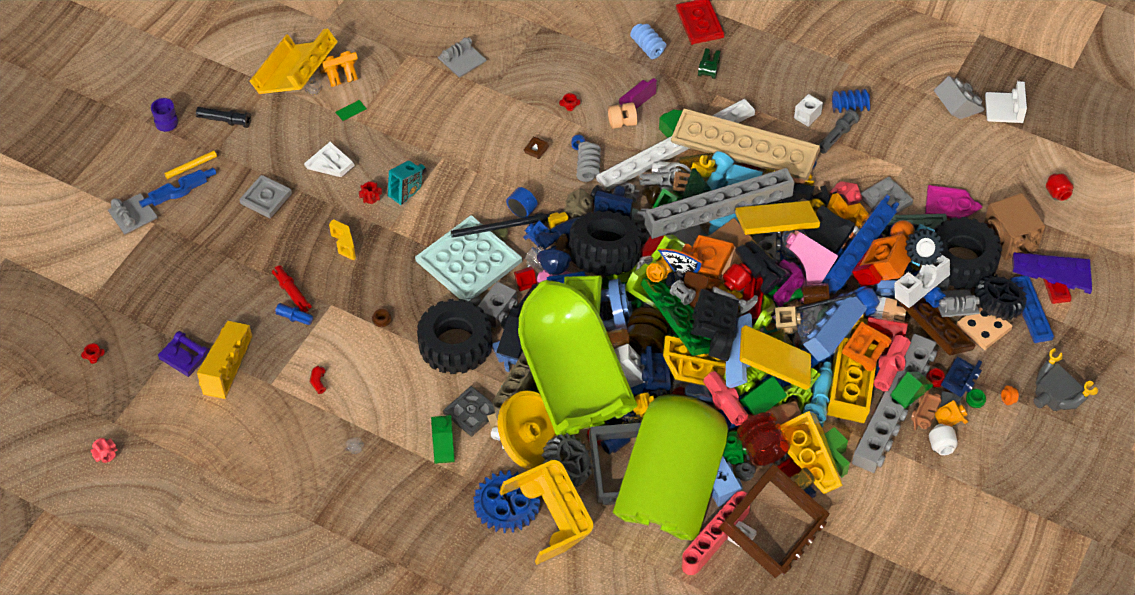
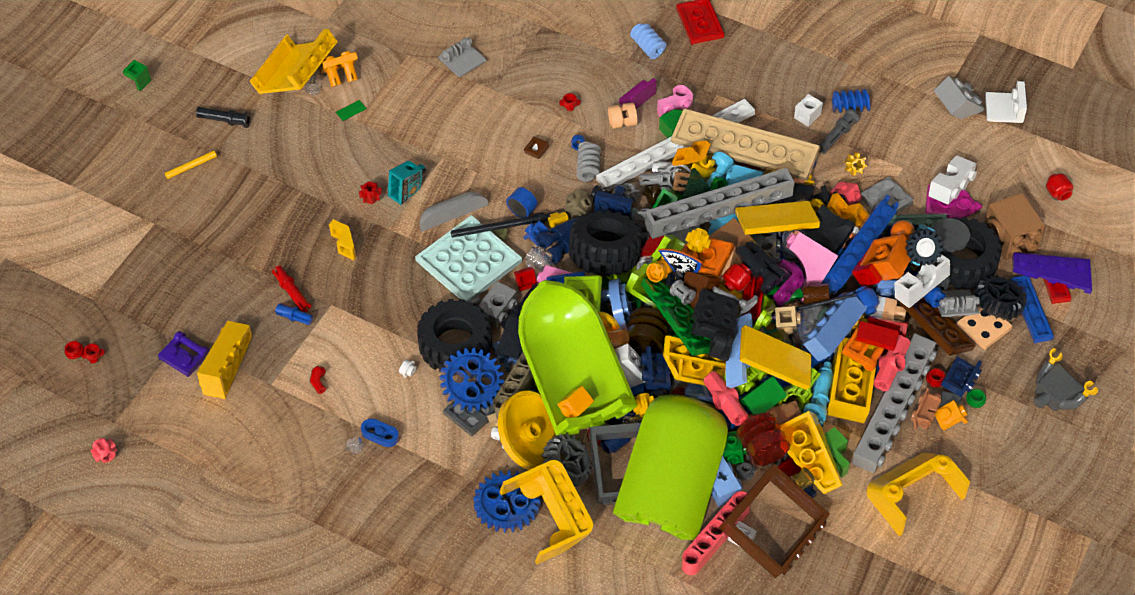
light grey hinge [108,193,158,235] -> none
blue piece [139,167,216,208] -> none
dark purple wheel [151,98,178,132] -> none
light grey plate [239,175,292,218] -> none
white wing [304,142,355,177] -> none
reddish brown plate [372,309,391,327] -> none
green slope [431,415,455,464] -> none
dark blue piece [537,234,572,275] -> none
dark green piece [698,48,721,79] -> none
green slope [891,372,933,408] -> none
white head [929,424,958,455] -> none
orange plate [1001,385,1019,405] -> none
none -> red plate [64,341,84,359]
none -> green panel [123,60,151,91]
none -> blue plate [361,419,399,447]
none -> white plate [399,359,416,378]
none -> light grey brick [419,191,488,232]
none -> blue gear [439,348,504,413]
none -> light orange brick [557,386,594,418]
none -> yellow tile [598,312,620,332]
none -> bright pink plate [657,85,693,117]
none -> light orange slope [672,140,711,166]
none -> yellow gear [685,228,711,253]
none -> green plate [710,177,728,190]
none -> yellow gear [843,152,867,176]
none -> red tile [855,321,899,351]
none -> yellow windscreen [866,452,970,536]
none -> white arch [928,155,977,204]
none -> dark grey tile [932,218,970,252]

